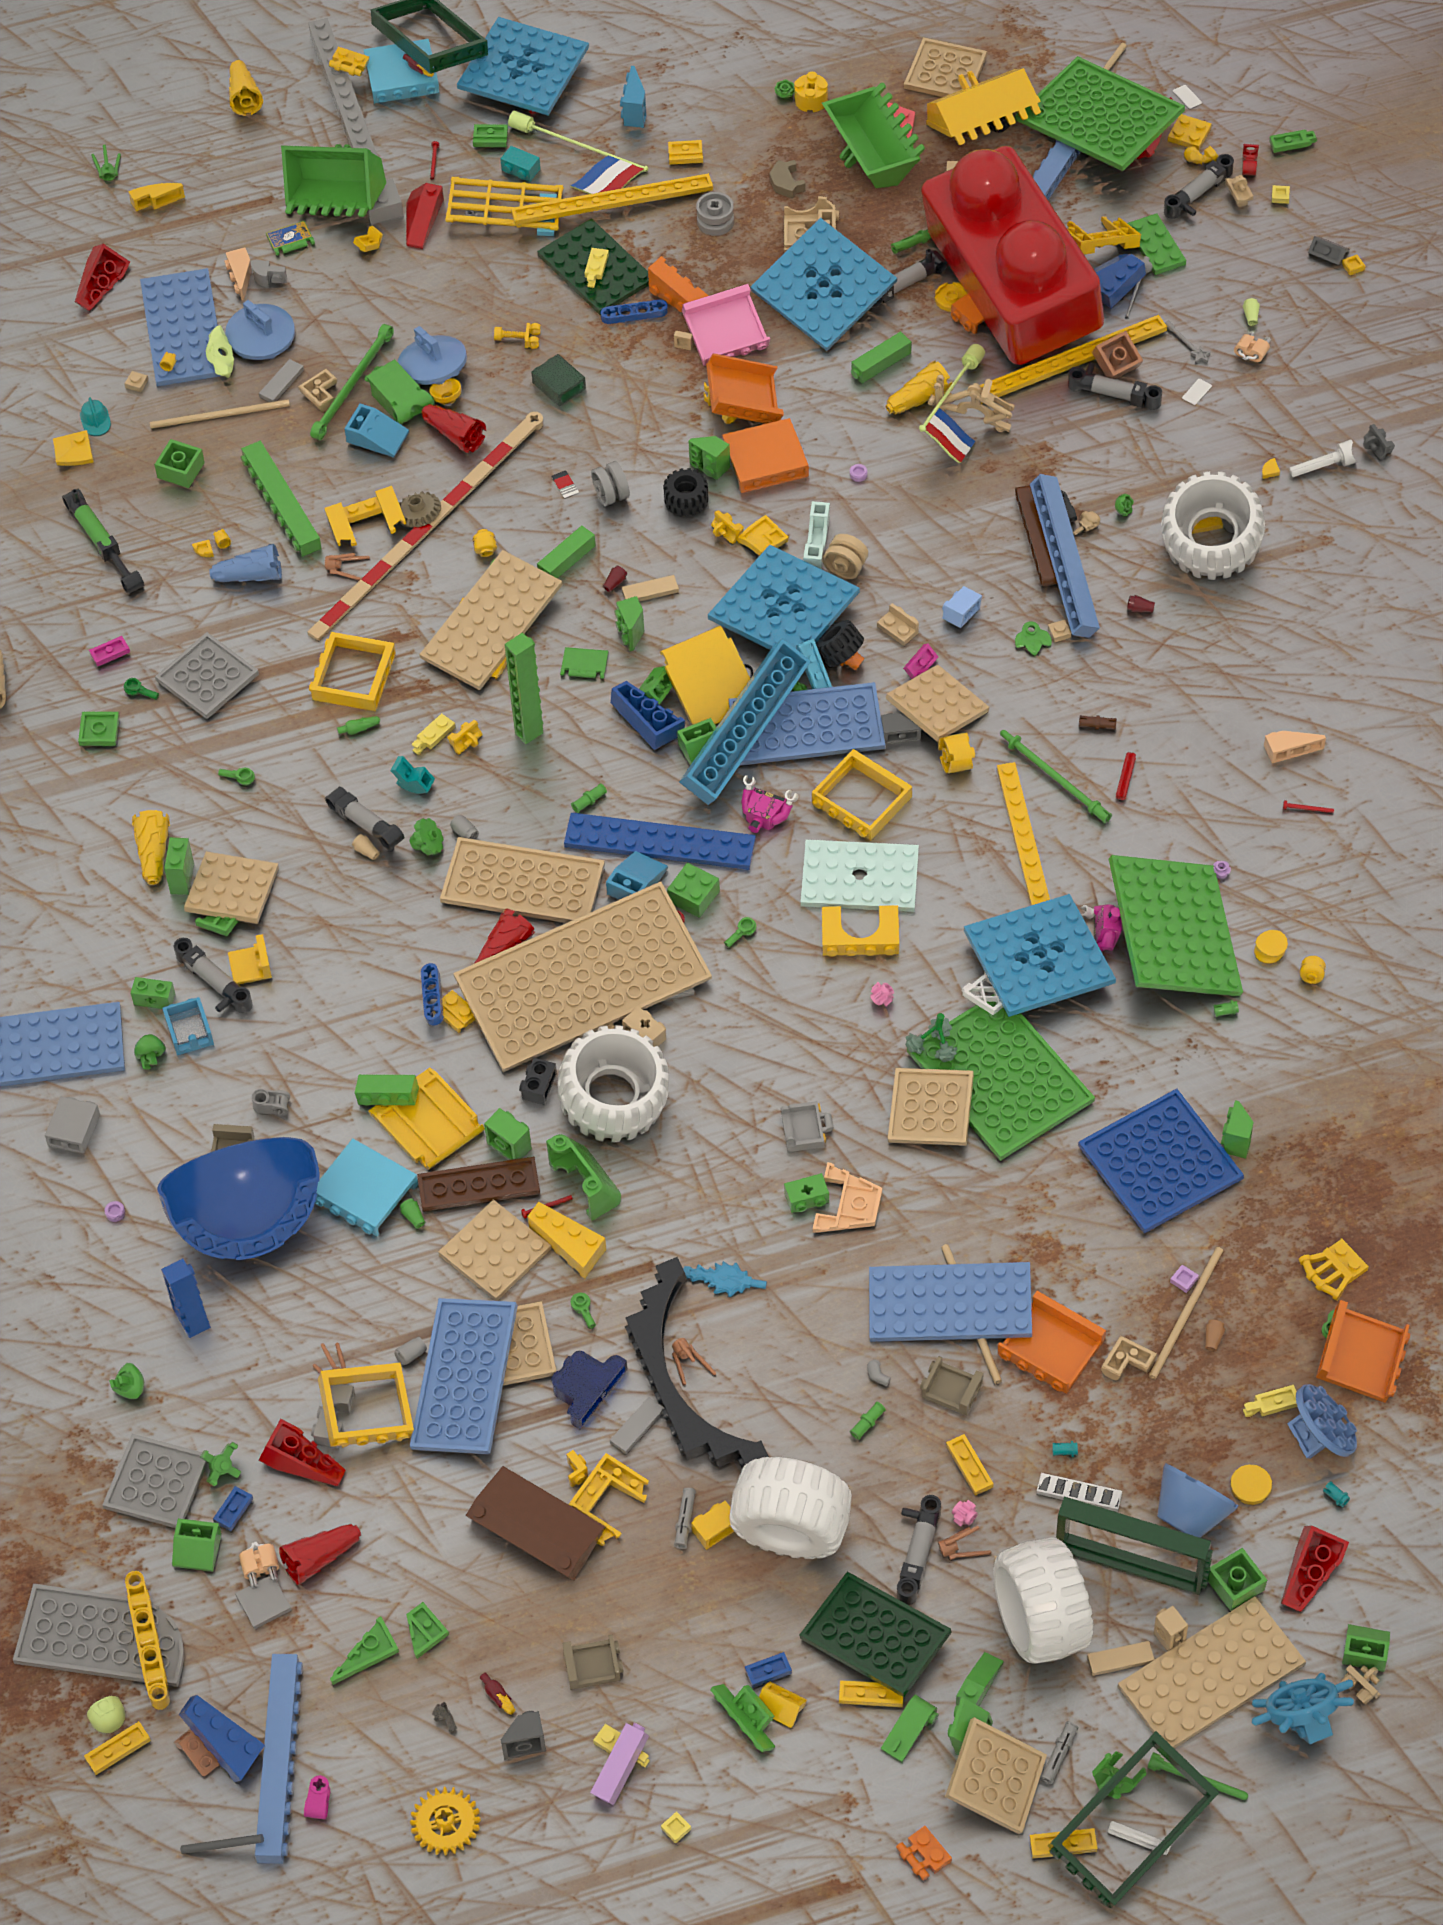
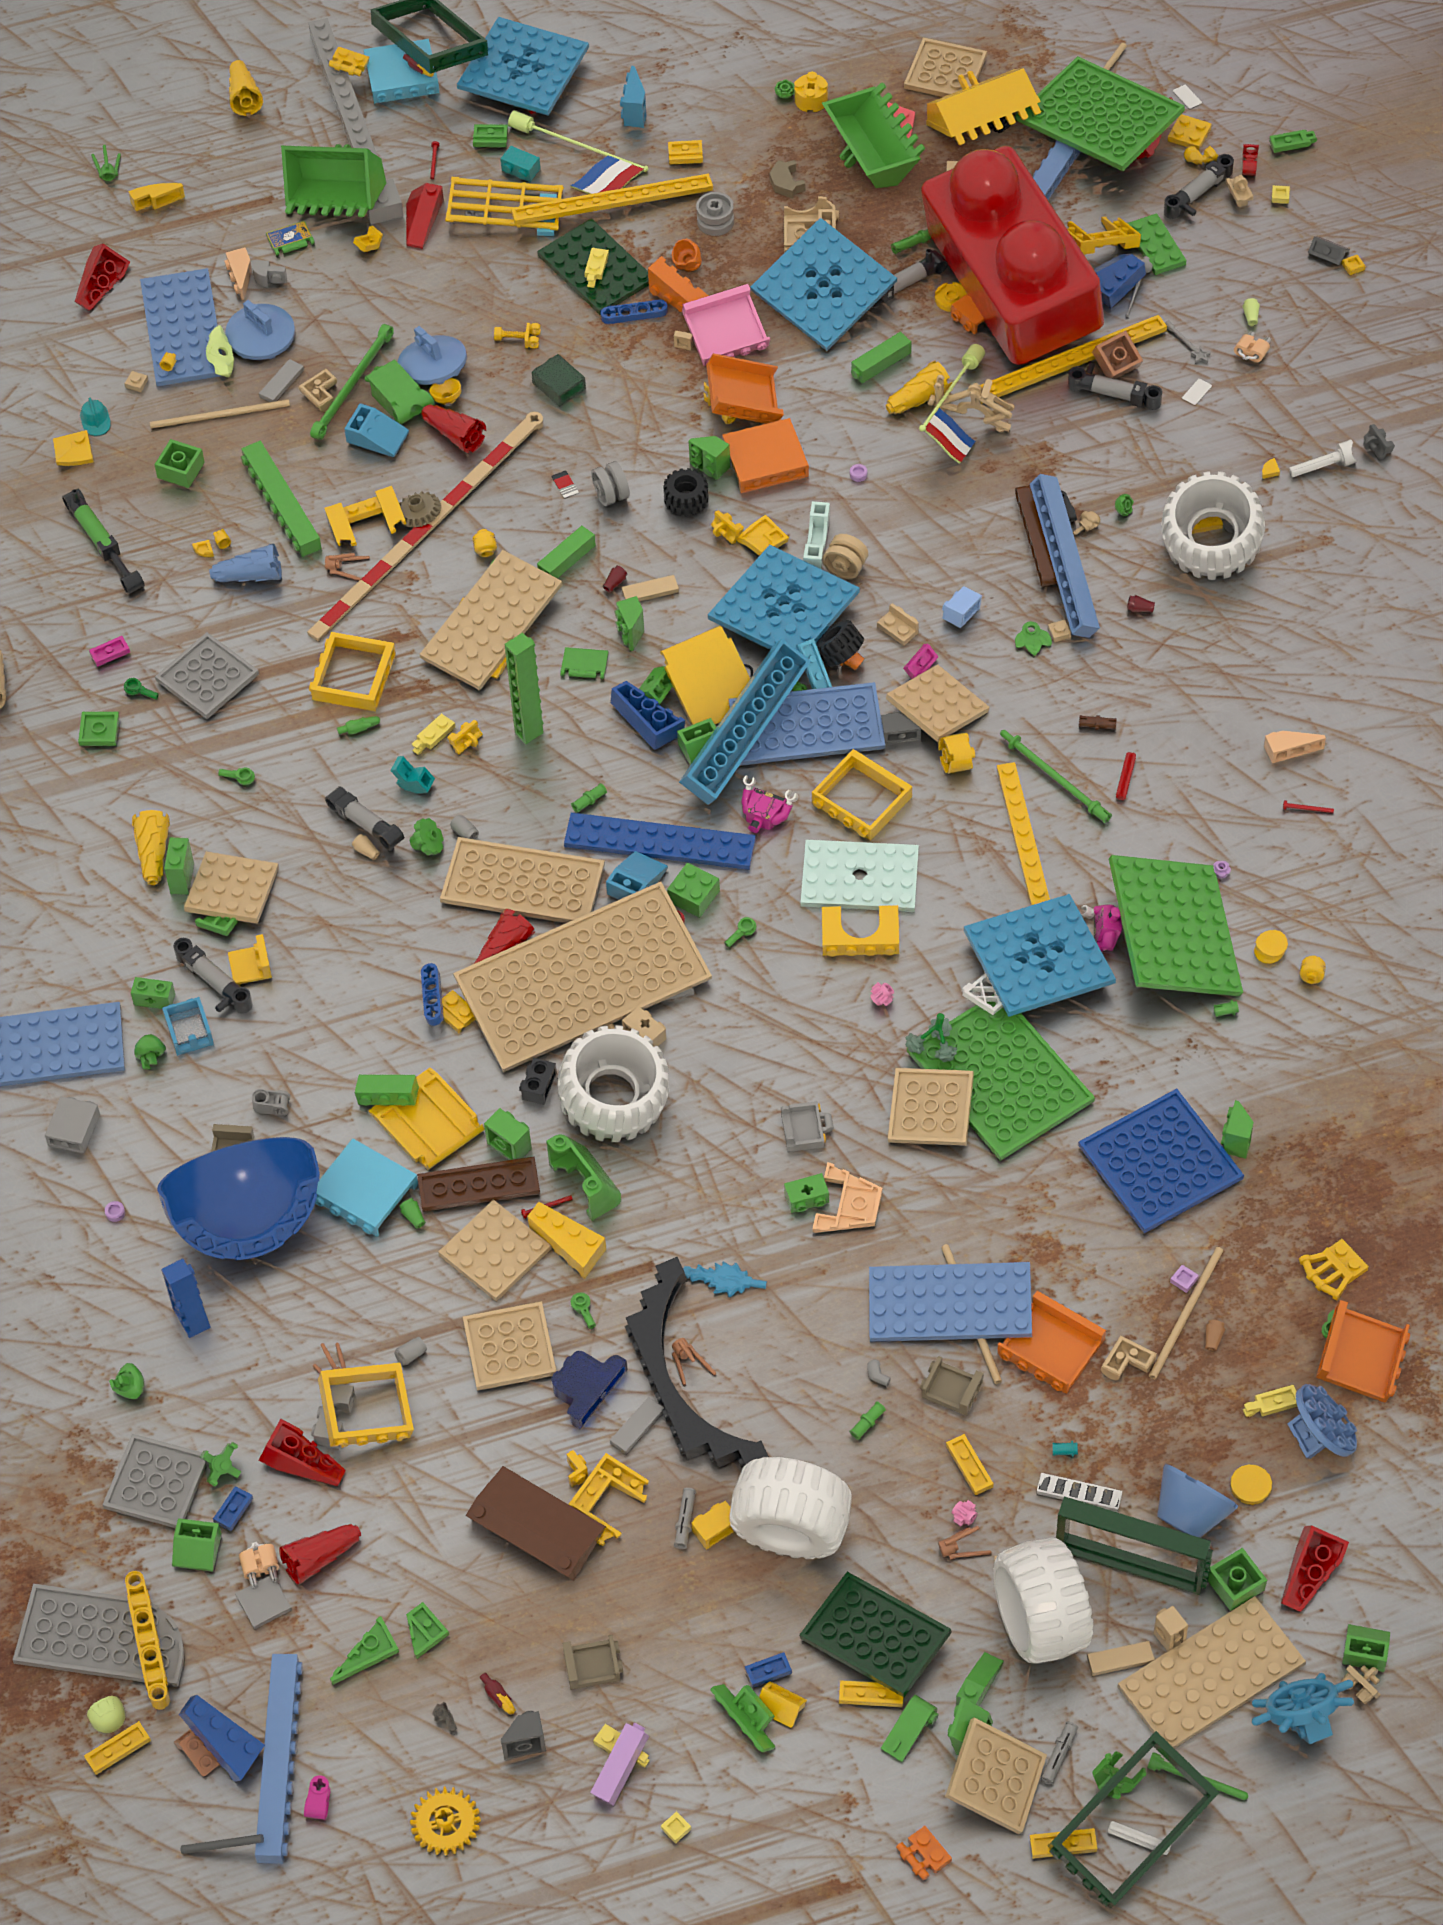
medium blue plate [410,1298,518,1454] -> none
black piece [897,1495,941,1605] -> none
teal pin [1323,1481,1350,1507] -> none
none -> orange hair [672,238,702,272]

